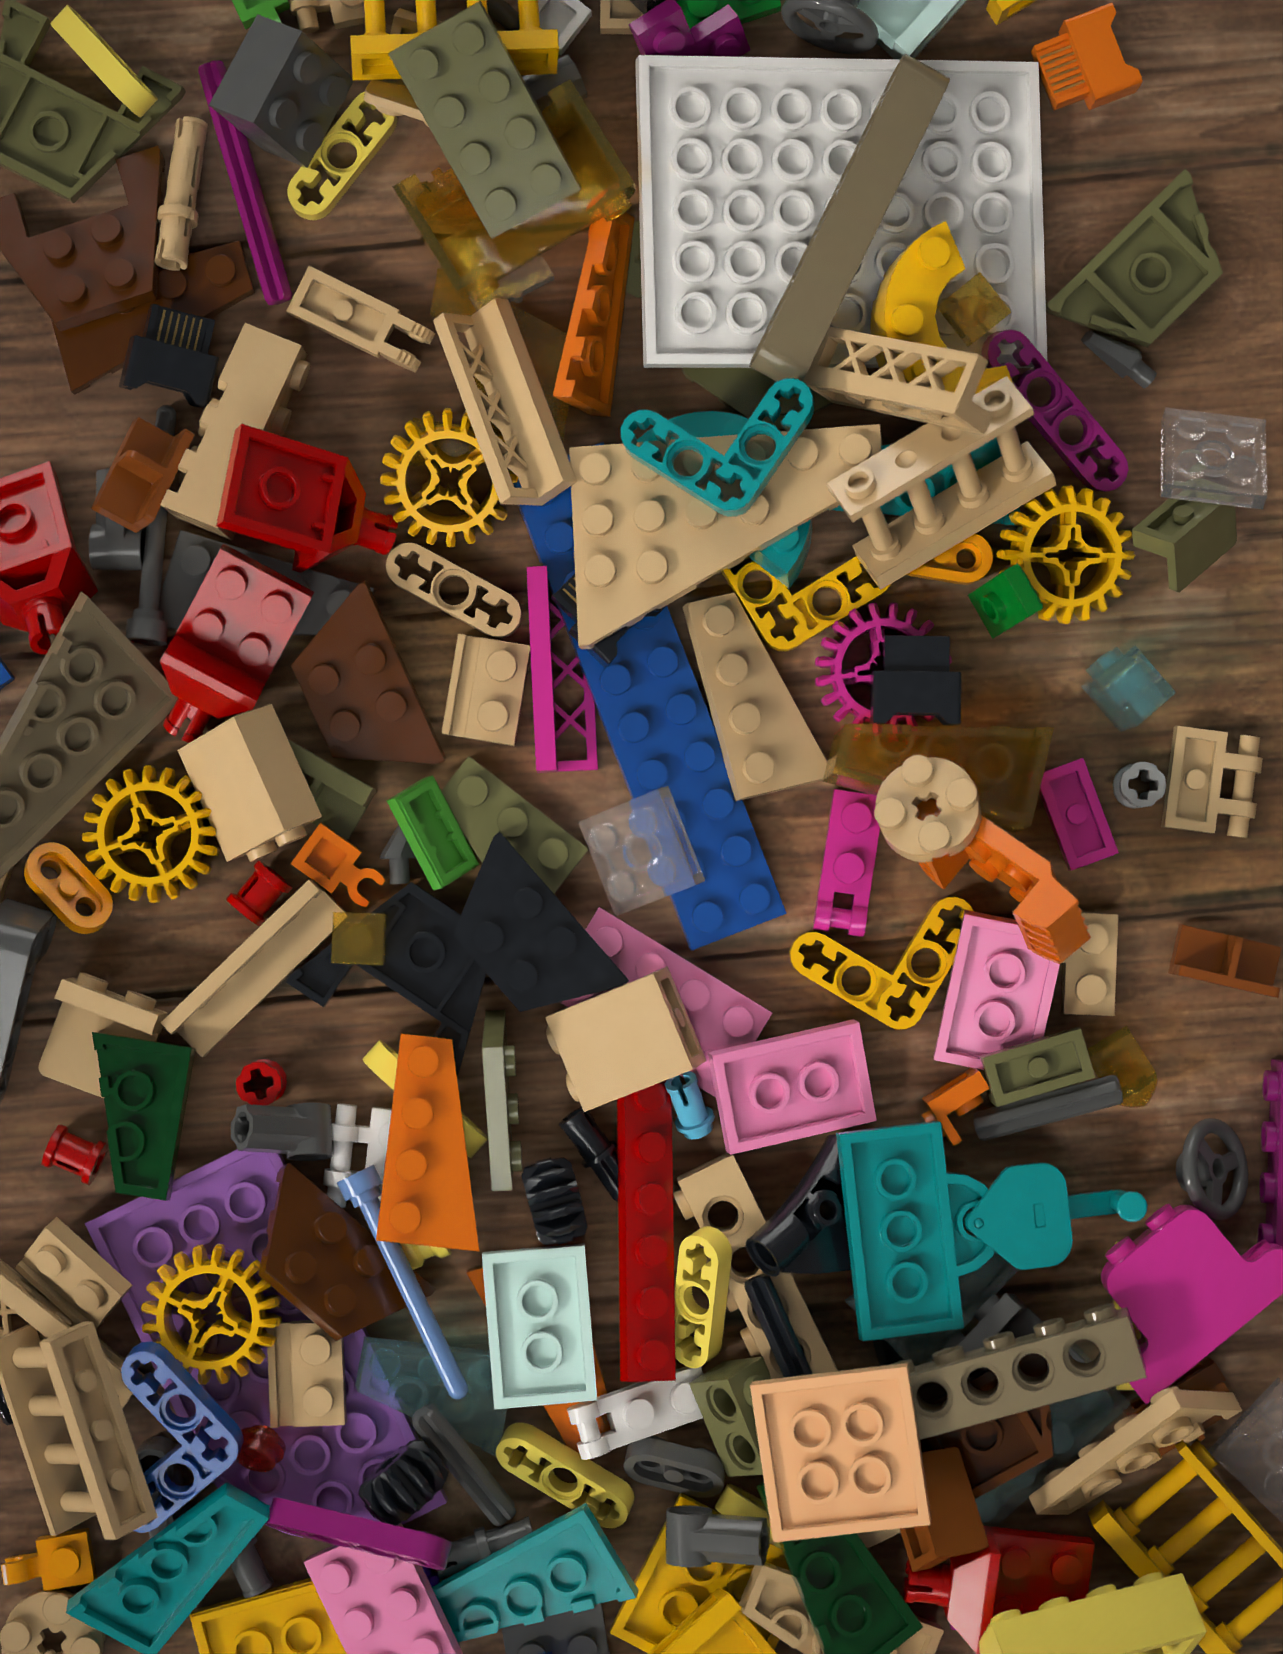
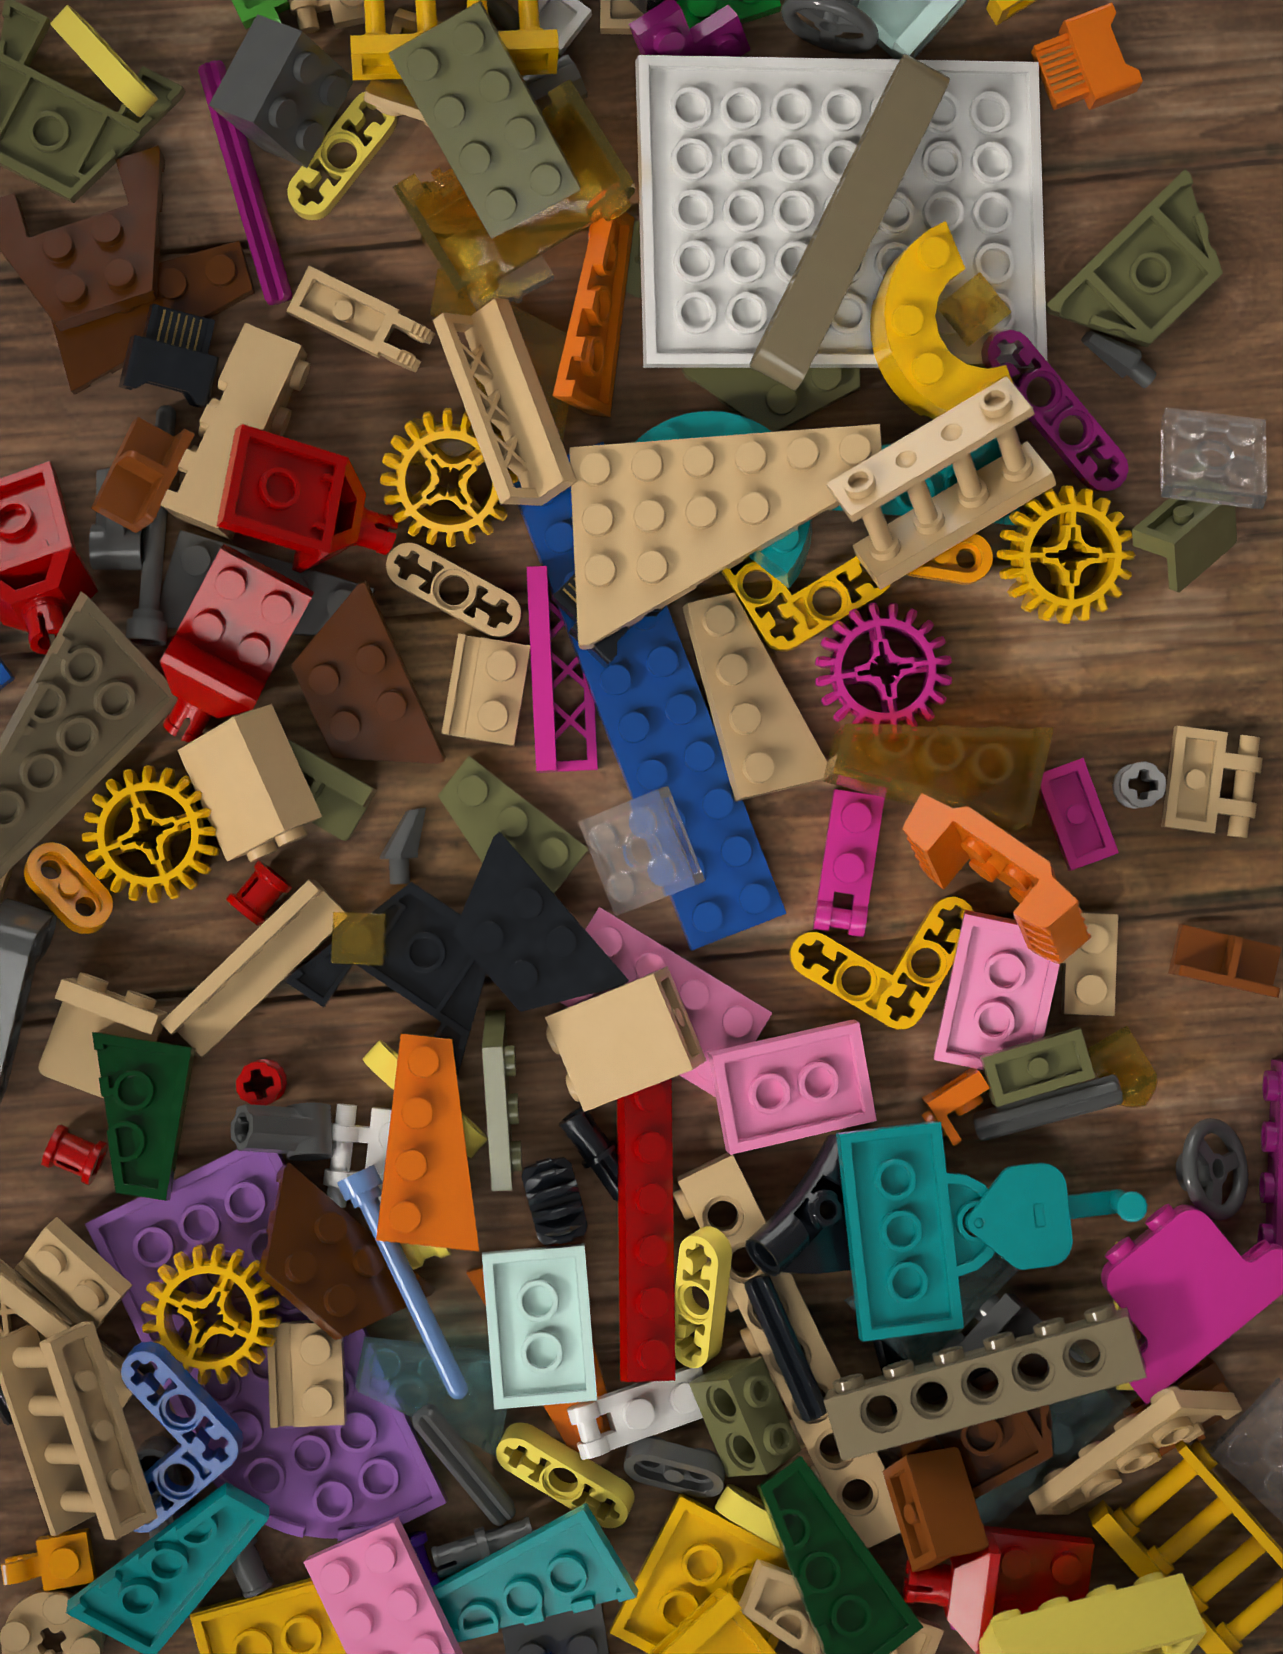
tan pin [154,116,209,271] -> none
clear red plate [237,1425,286,1472] -> none
magenta beam [265,1498,452,1570] -> none
orange plate [291,822,386,907] -> none
black gear [358,1440,449,1526] -> none
bright green plate [387,775,479,890] -> none
teal beam [621,378,814,517] -> none
medium azure pin [665,1071,715,1139] -> none
dark grey piece [666,1505,770,1567] -> none
light nougat plate [750,1363,931,1543] -> none
tan fence [803,327,993,435] -> none
black piece [870,635,962,726] -> none
tan plate [874,755,981,862] -> none
green plate [968,563,1043,639] -> none
clear light blue brick [1081,645,1176,732] -> none

